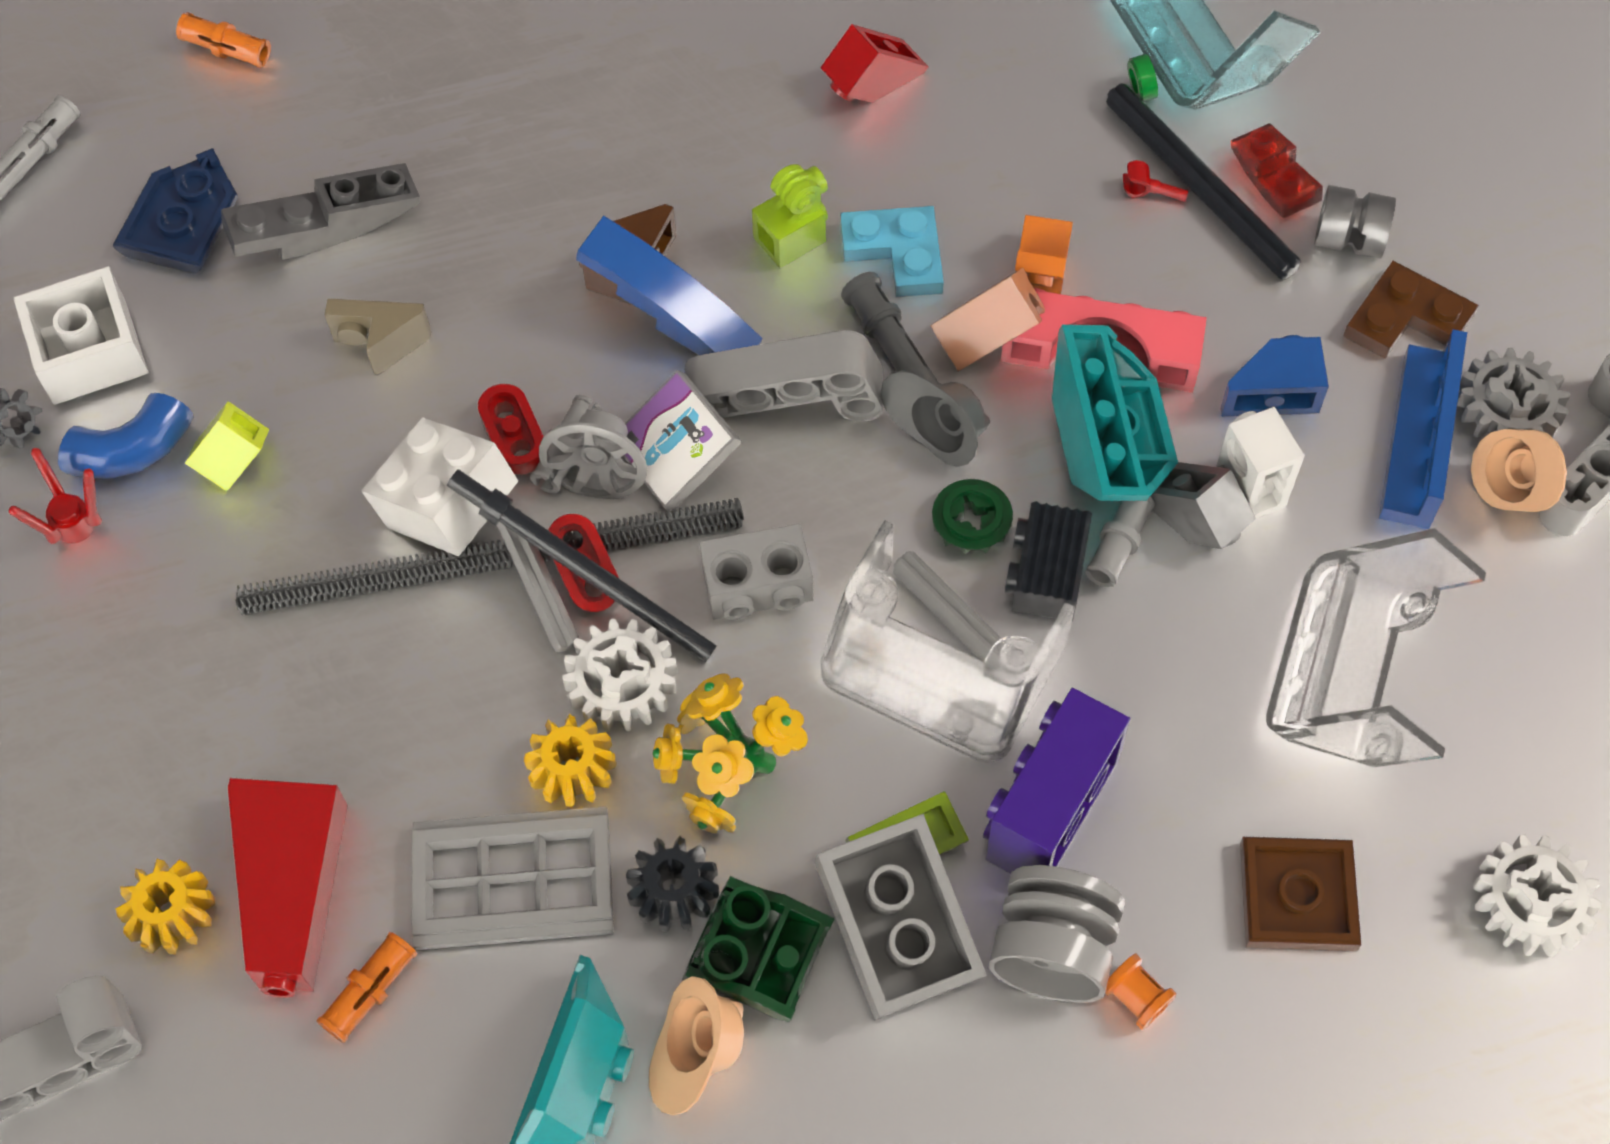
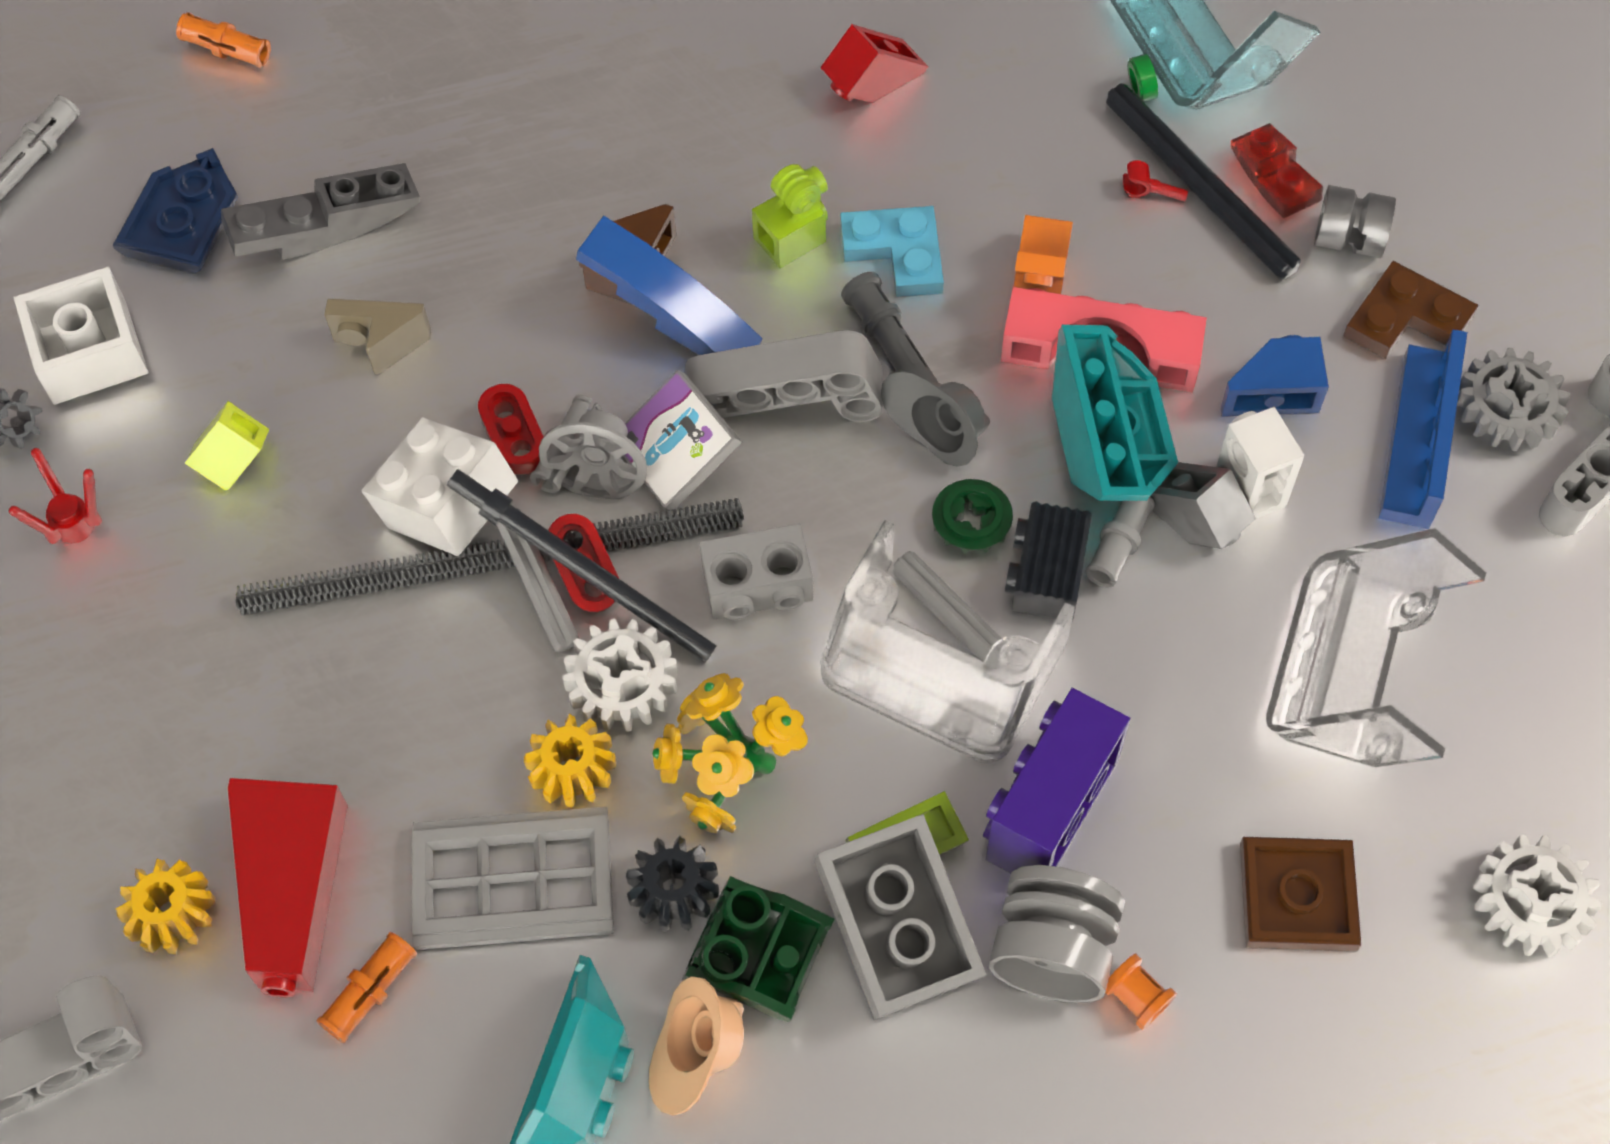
blue cylinder [58,393,194,480] -> none
hinge [930,268,1045,372] -> none
light nougat piece [1471,429,1567,512] -> none

